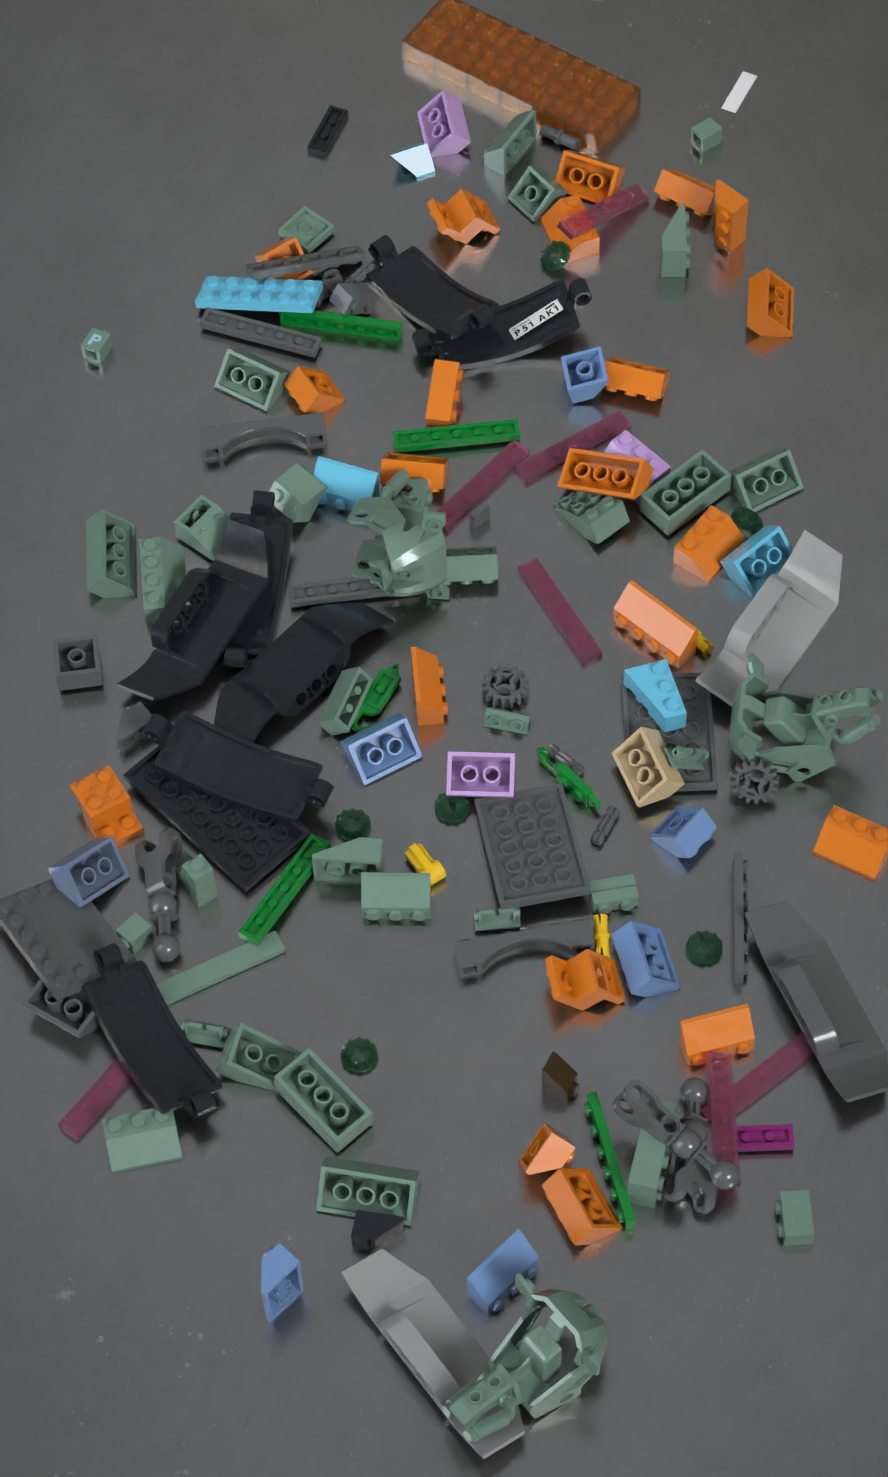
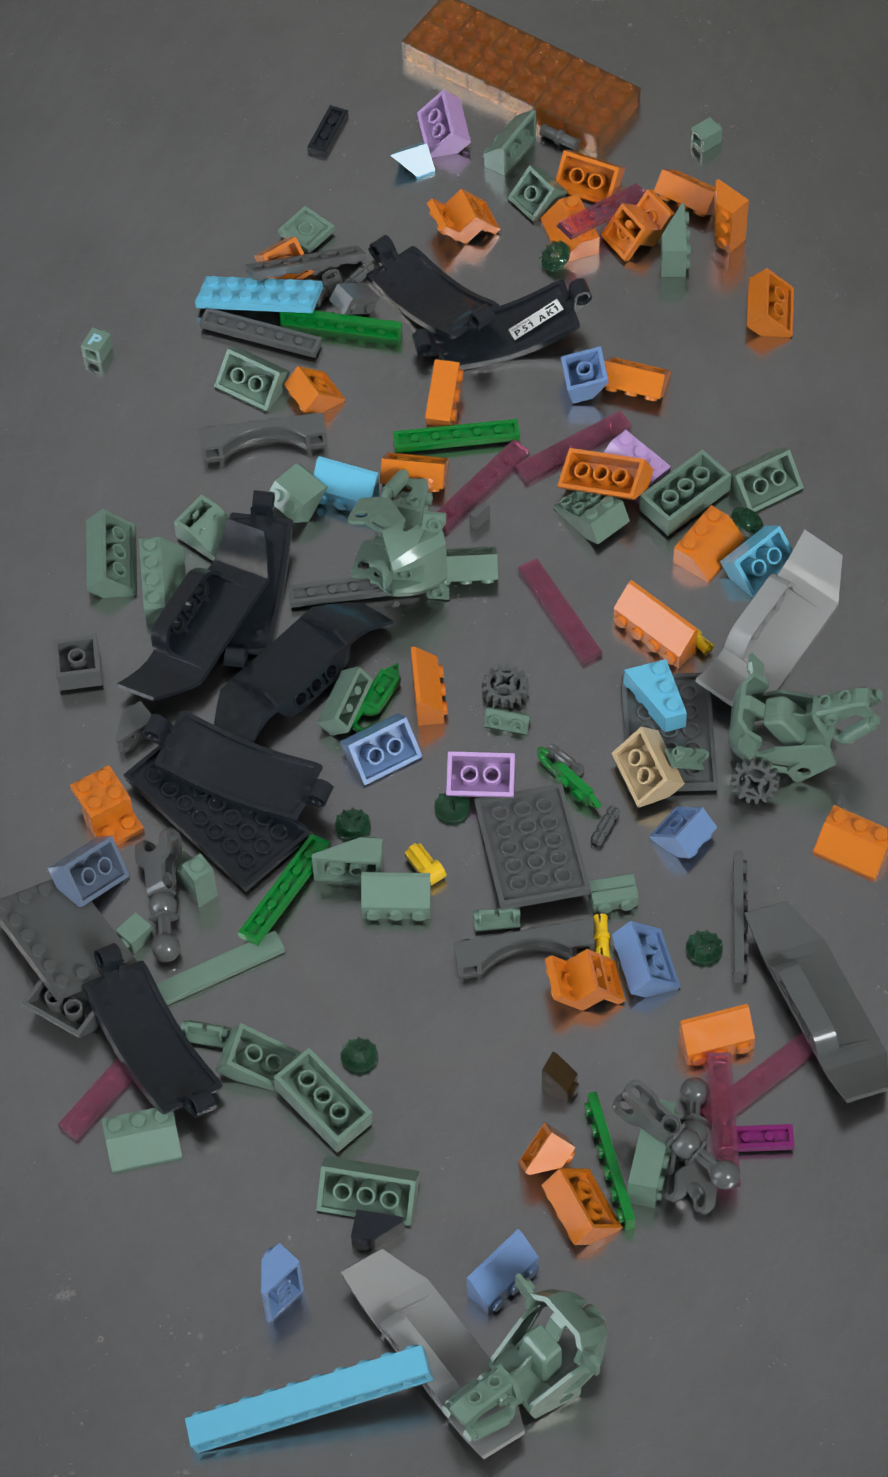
white sticker [721,71,757,113] -> none
sand green brick [775,1190,814,1246] -> none
none -> medium azure brick [185,1345,434,1454]
none -> orange bracket [601,189,675,261]

